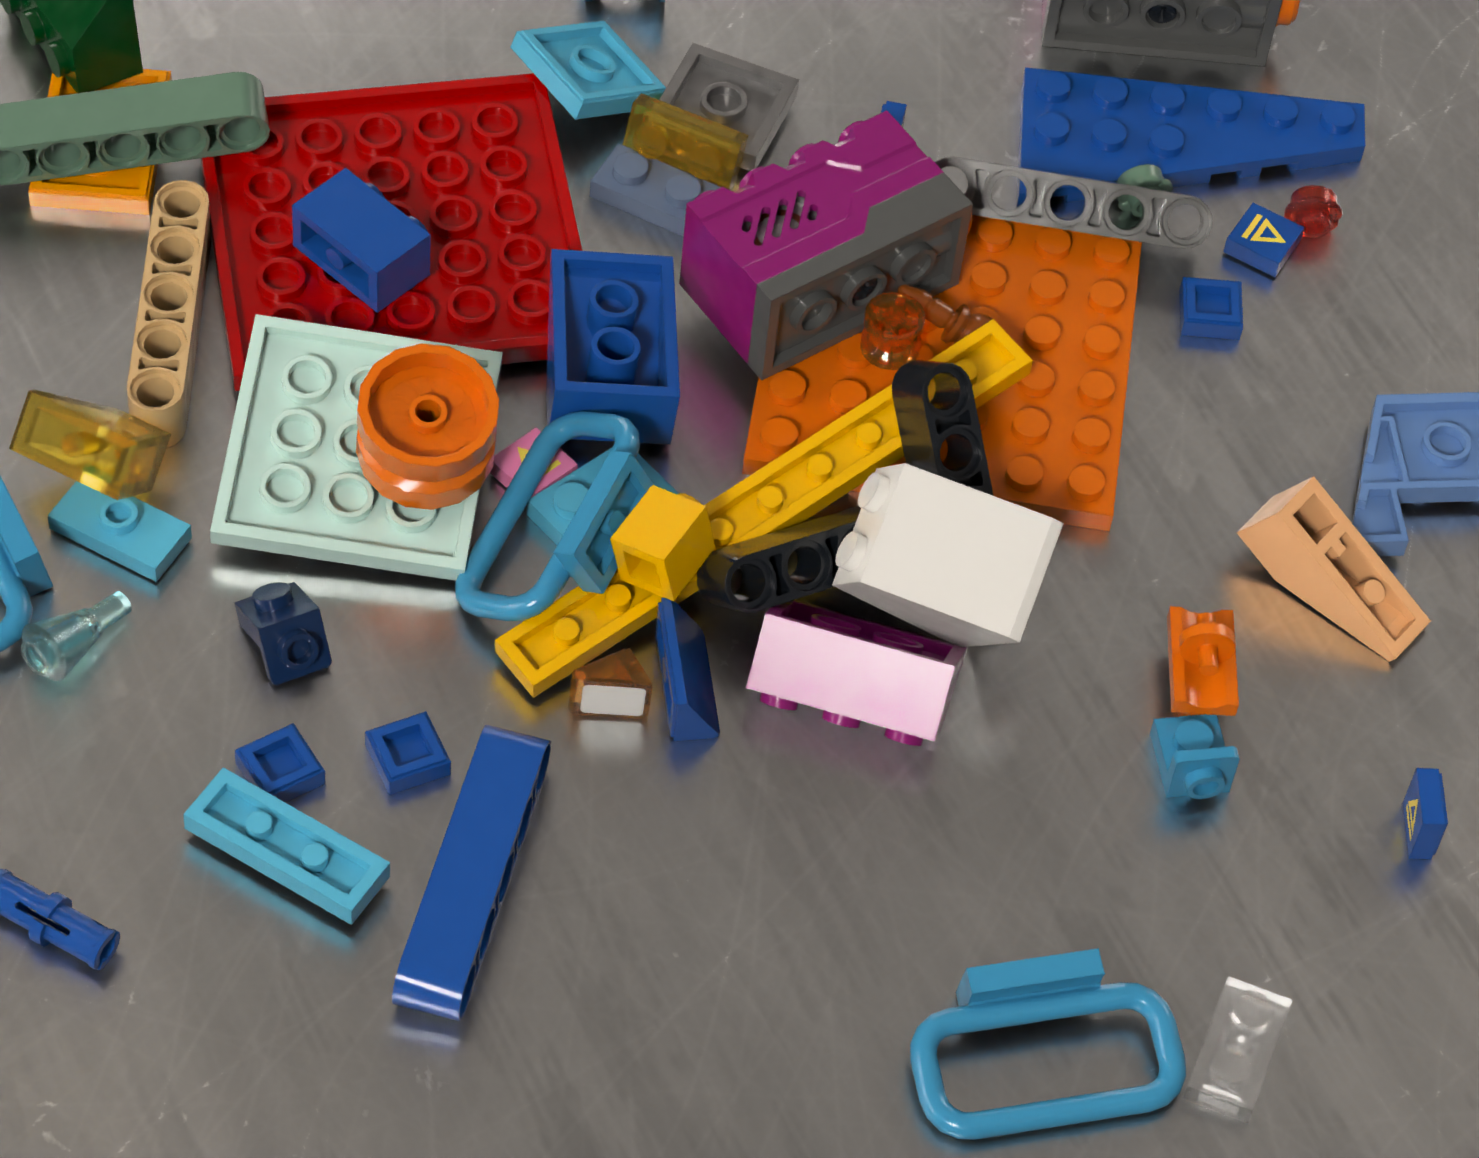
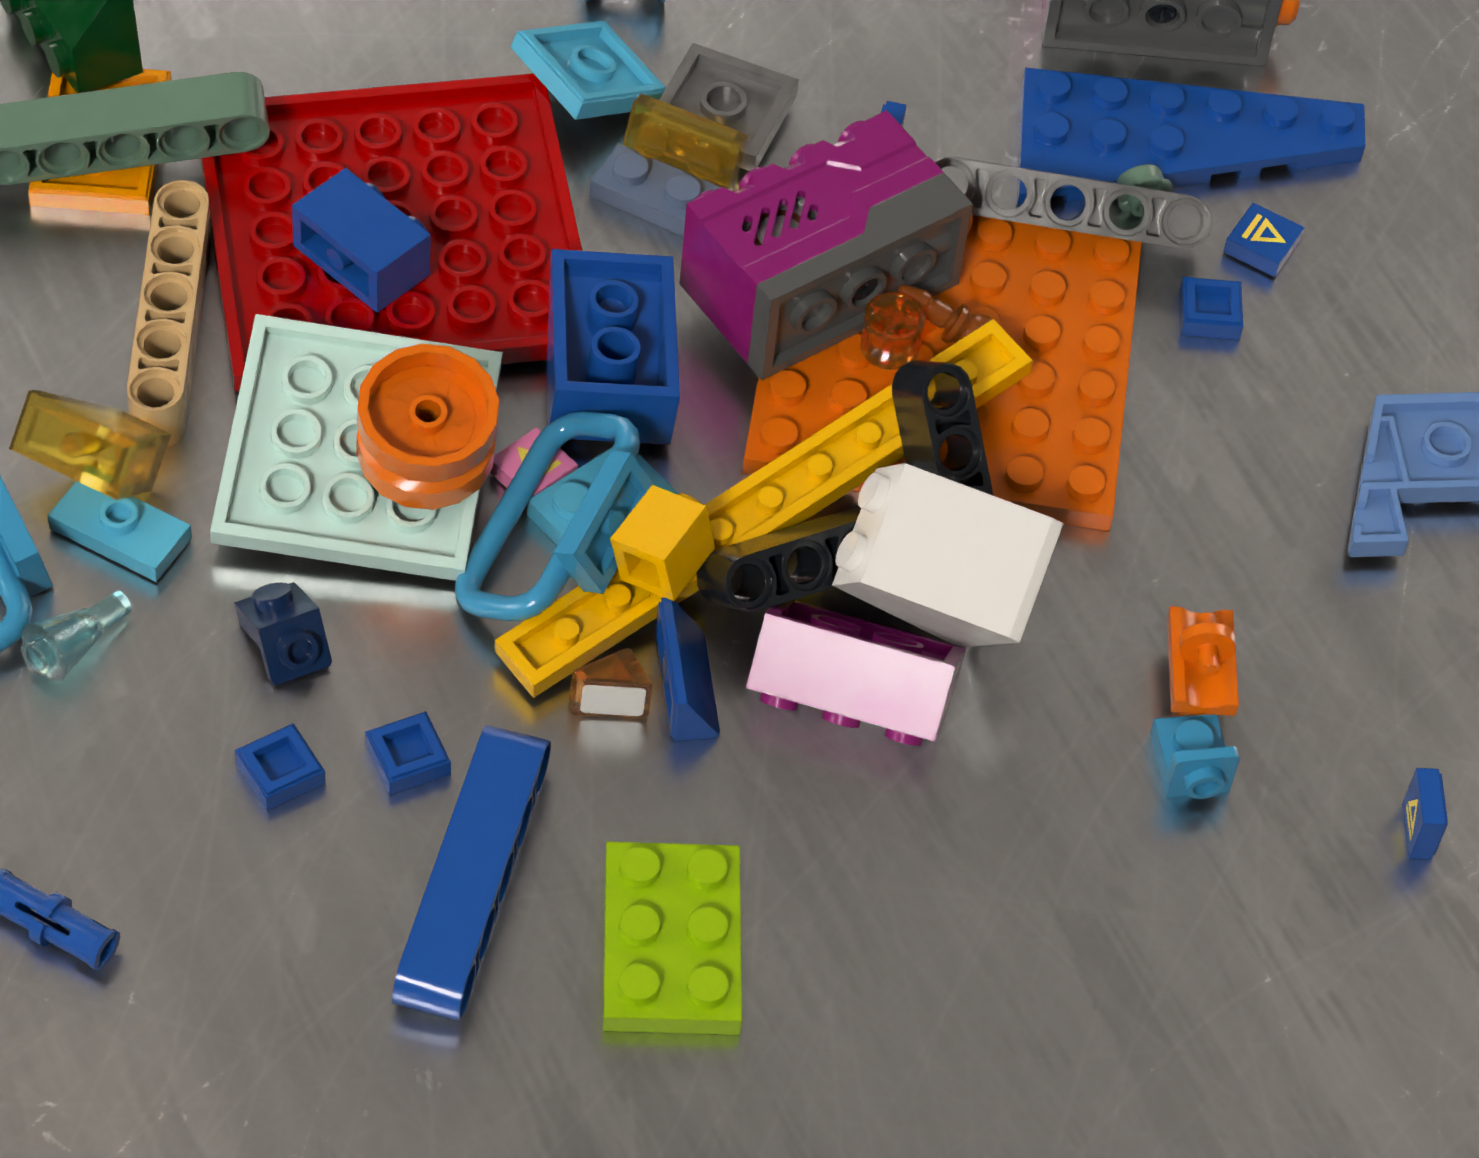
medium azure plate [183,767,390,925] -> none
dark azure bar [910,948,1186,1140] -> none
clear plate [1183,976,1293,1124] -> none
light nougat slope [1237,476,1431,662] -> none
clear red plate [1284,185,1343,238] -> none
none -> lime plate [603,841,742,1035]

